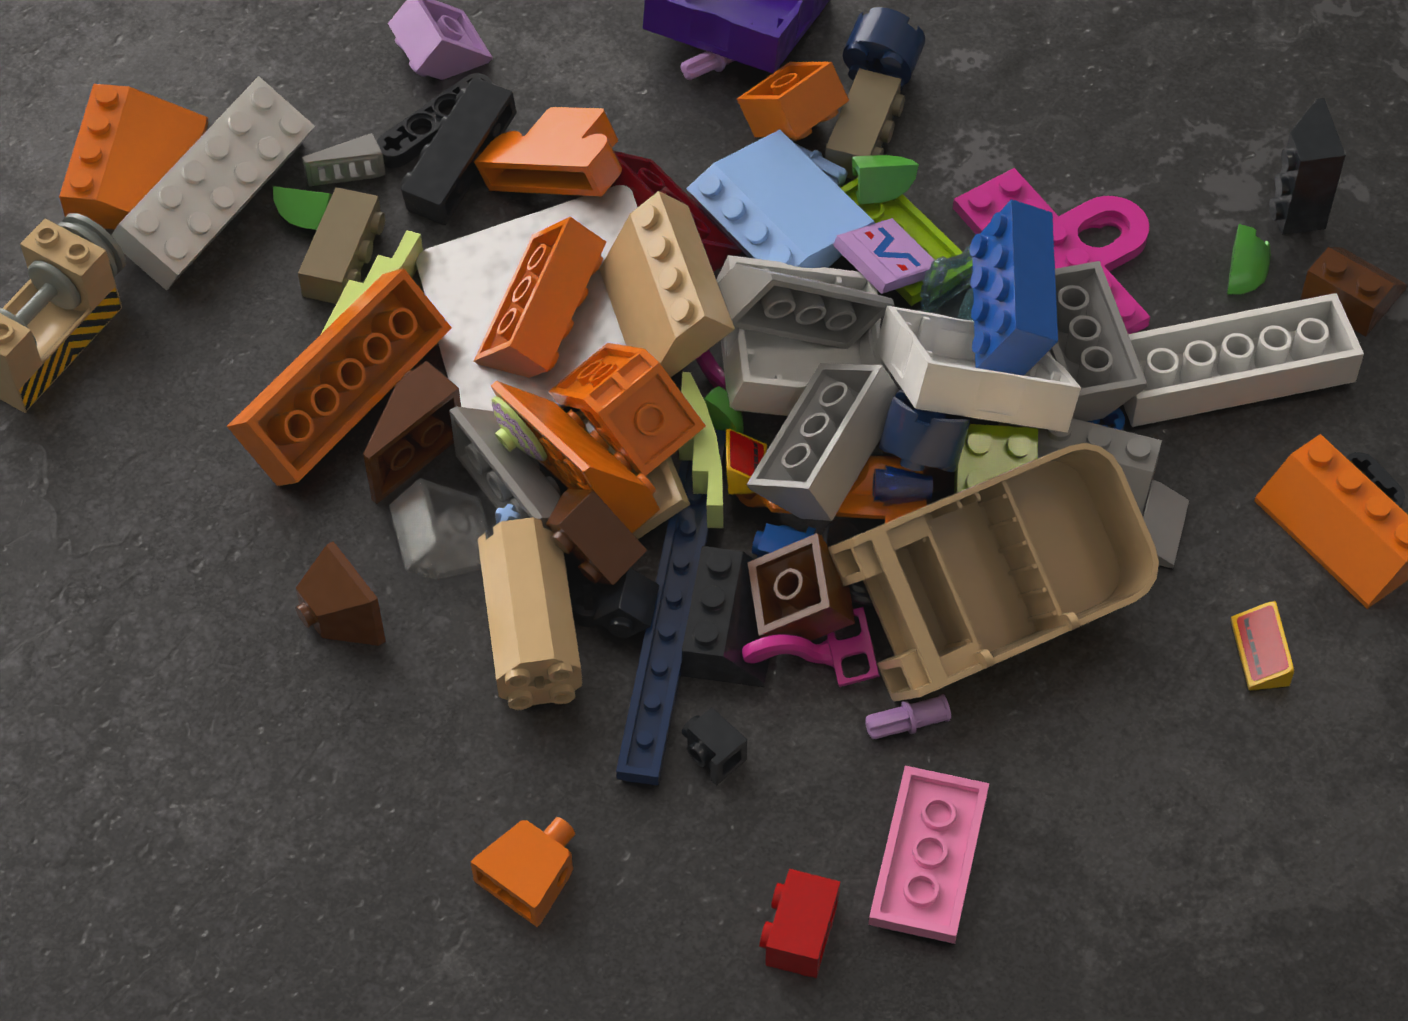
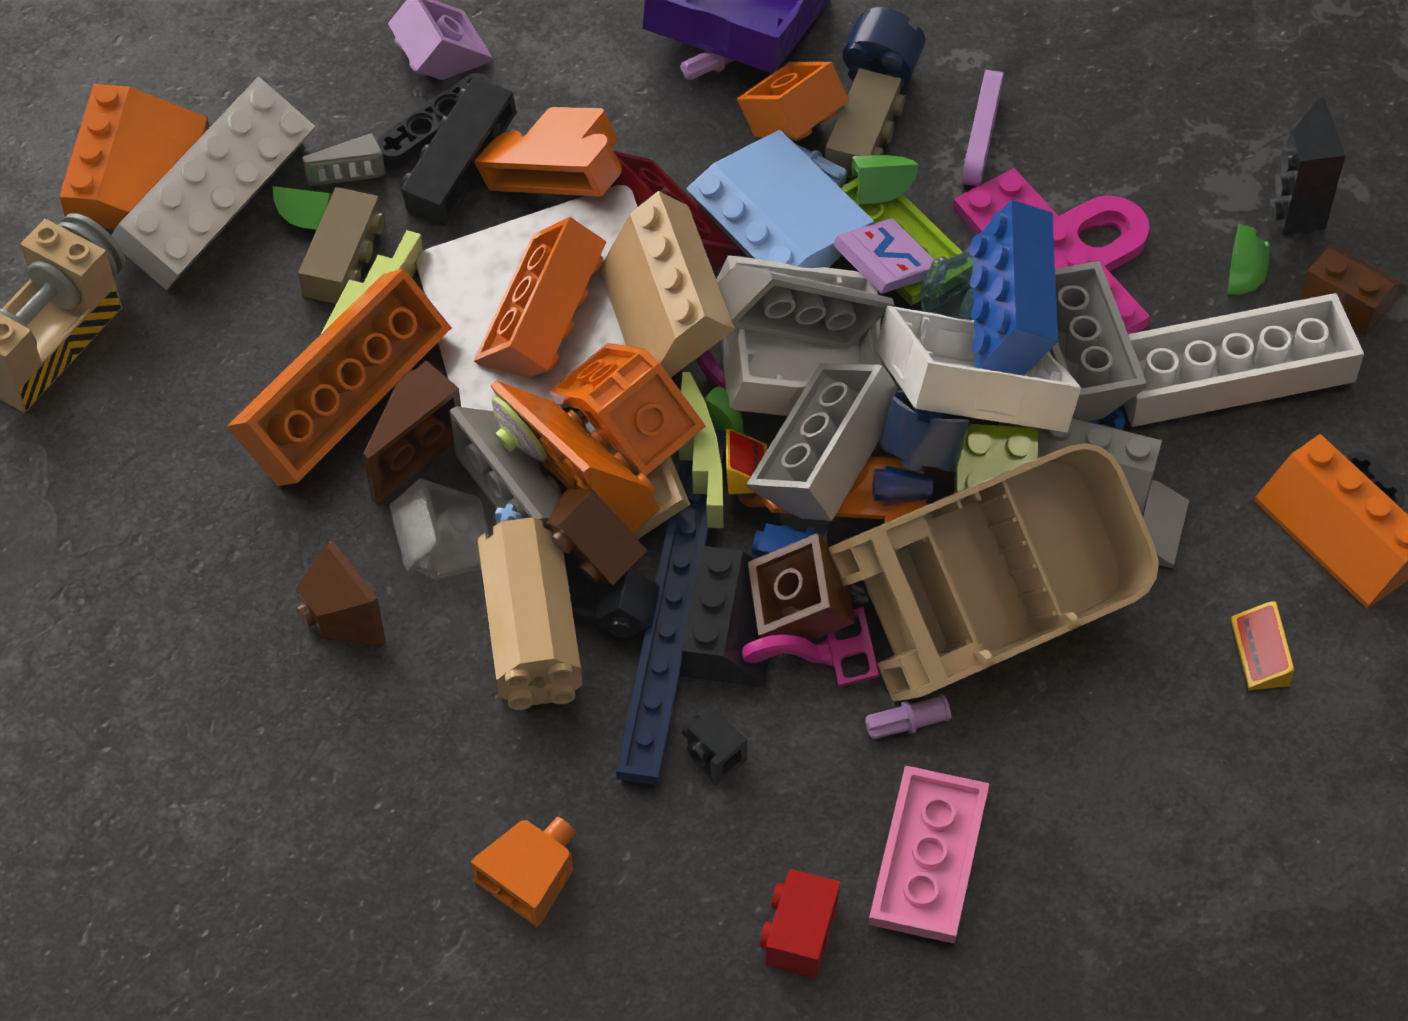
none -> lavender beam [962,70,1004,187]

